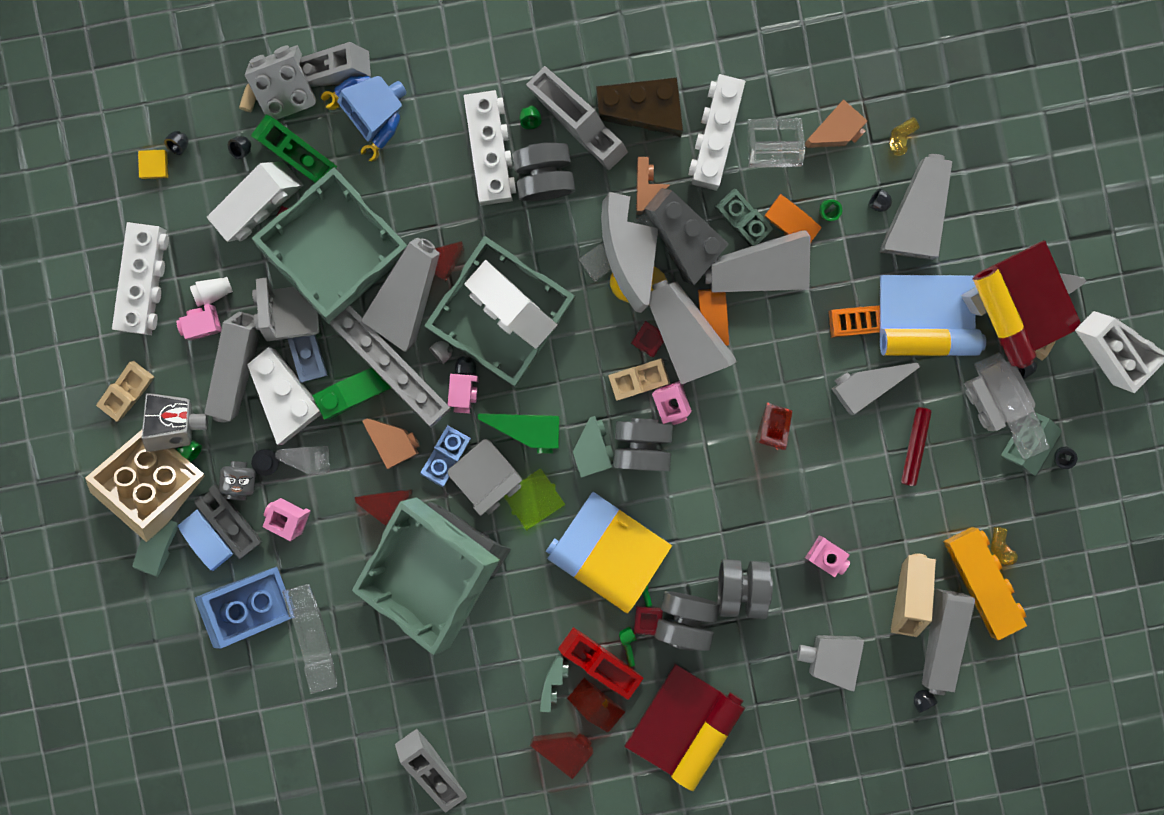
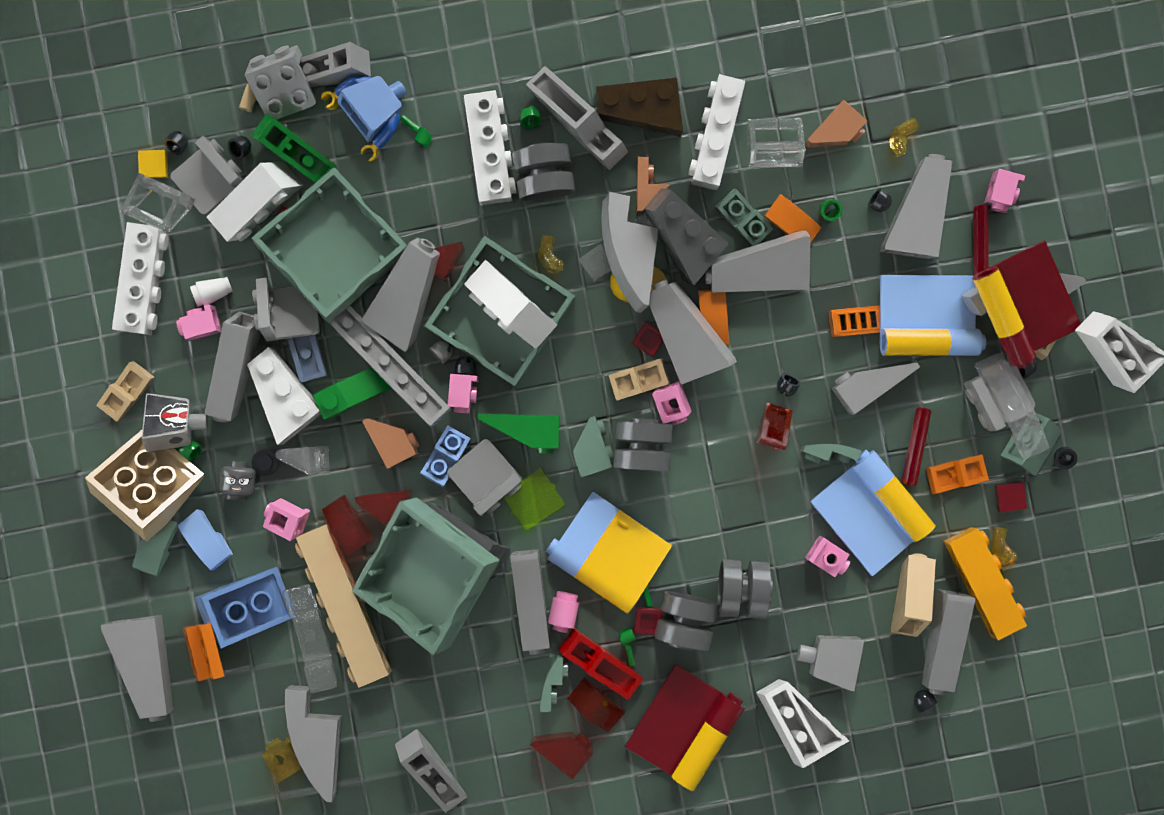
dark grey plate [194,484,263,559] -> none
none -> light grey slope [101,615,174,722]
none -> clear tile [121,173,195,233]
none -> light grey bracket [171,136,243,215]
none -> orange slope [182,623,224,681]
none -> clear yellow brick [261,737,302,784]
none -> light grey slope [285,685,342,802]
none -> tan brick [295,523,392,688]
none -> clear red slope [322,494,374,556]
none -> green hand [400,115,432,147]
none -> light grey slope [510,549,550,655]
none -> clear yellow arm [538,235,564,273]
none -> bright pink brick [548,591,579,632]
none -> white wedge [756,679,849,768]
none -> black hinge [777,373,801,397]
none -> sand green slope [800,444,861,464]
none -> light blue door [810,449,936,576]
none -> orange slope [925,454,989,494]
none -> dark red axle [973,205,989,276]
none -> bright pink brick [984,169,1025,213]
none -> dark red tile [995,482,1027,512]

